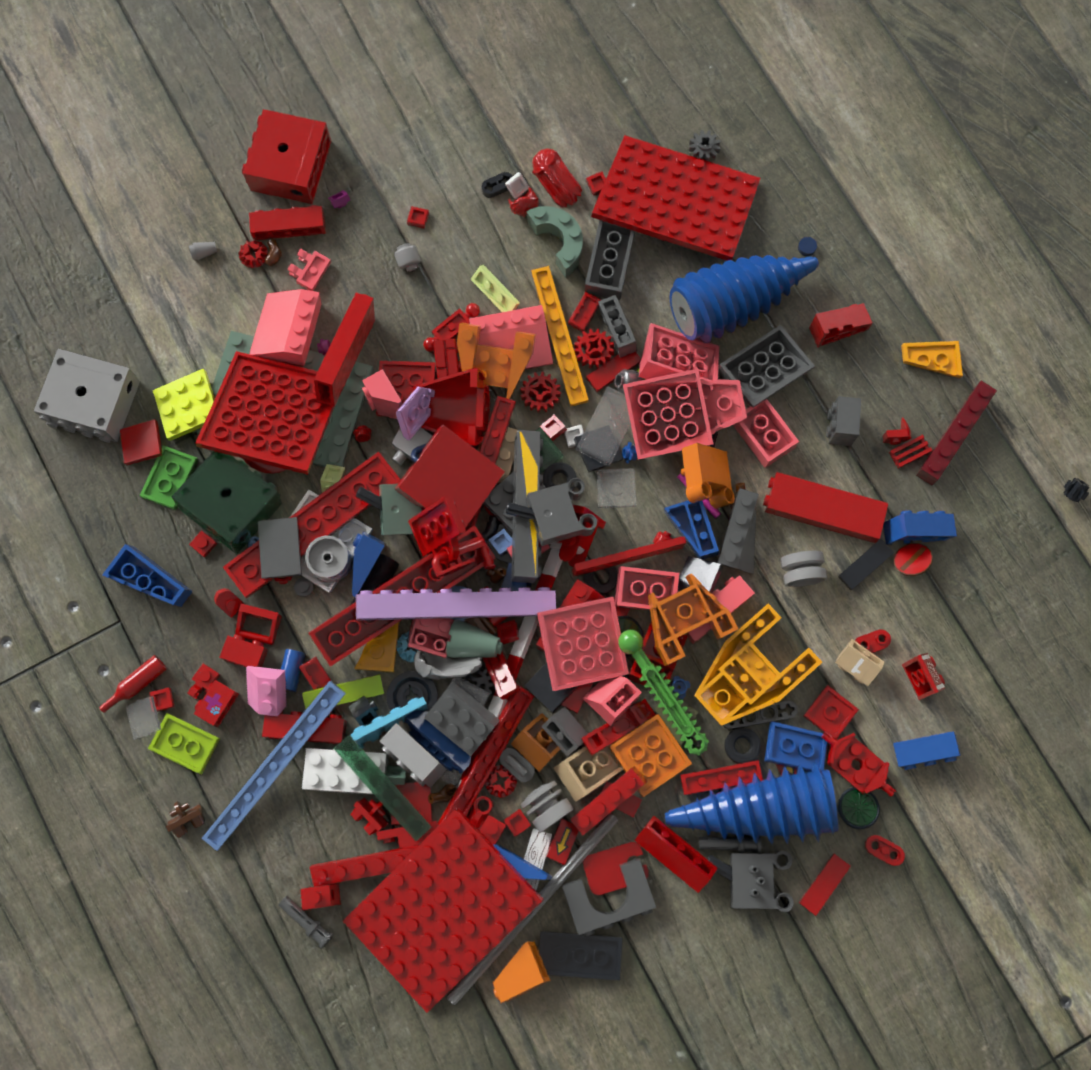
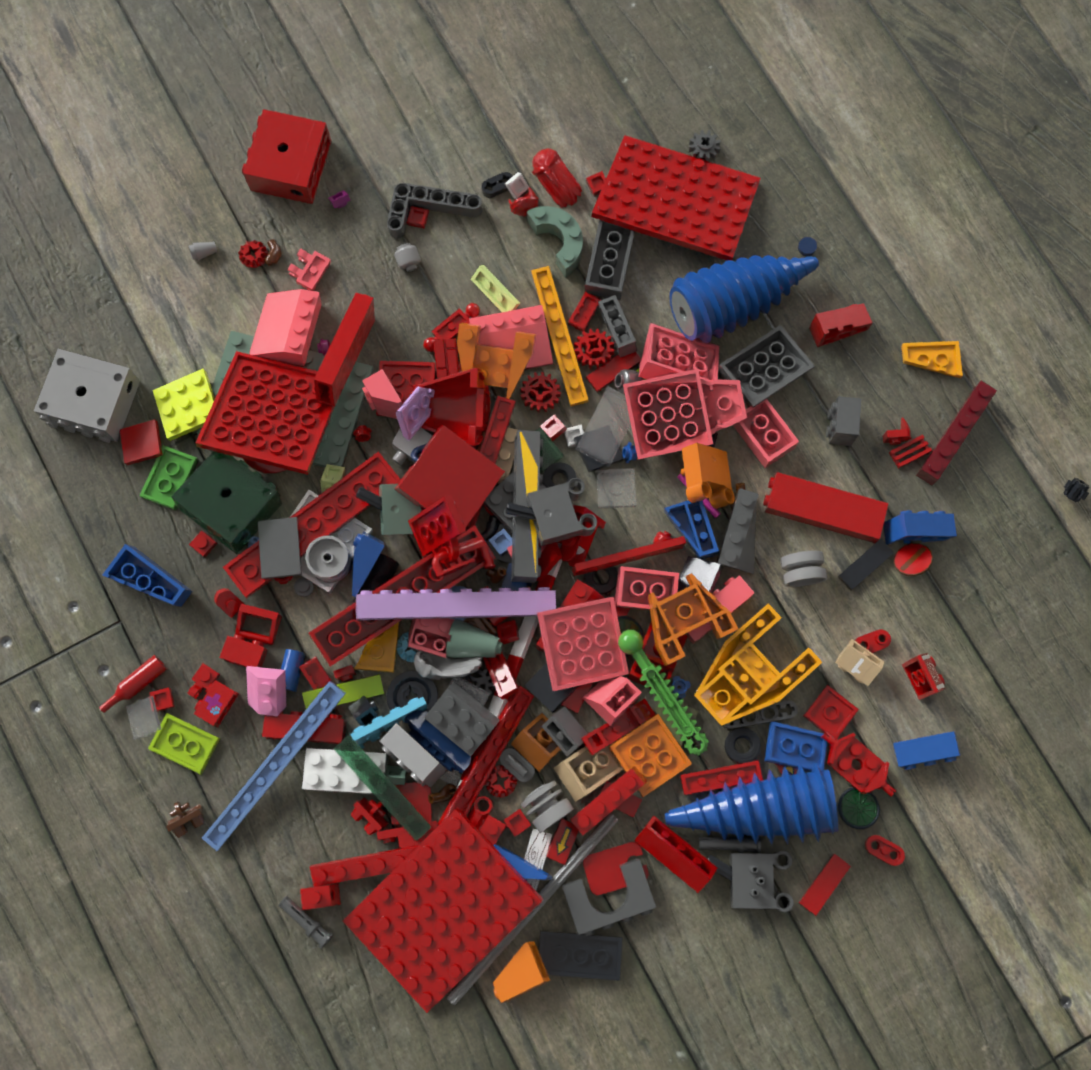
red brick [249,205,326,240] -> none
none -> red plate [333,665,357,682]
none -> dark grey beam [387,183,483,239]
none -> red tile [537,542,563,581]

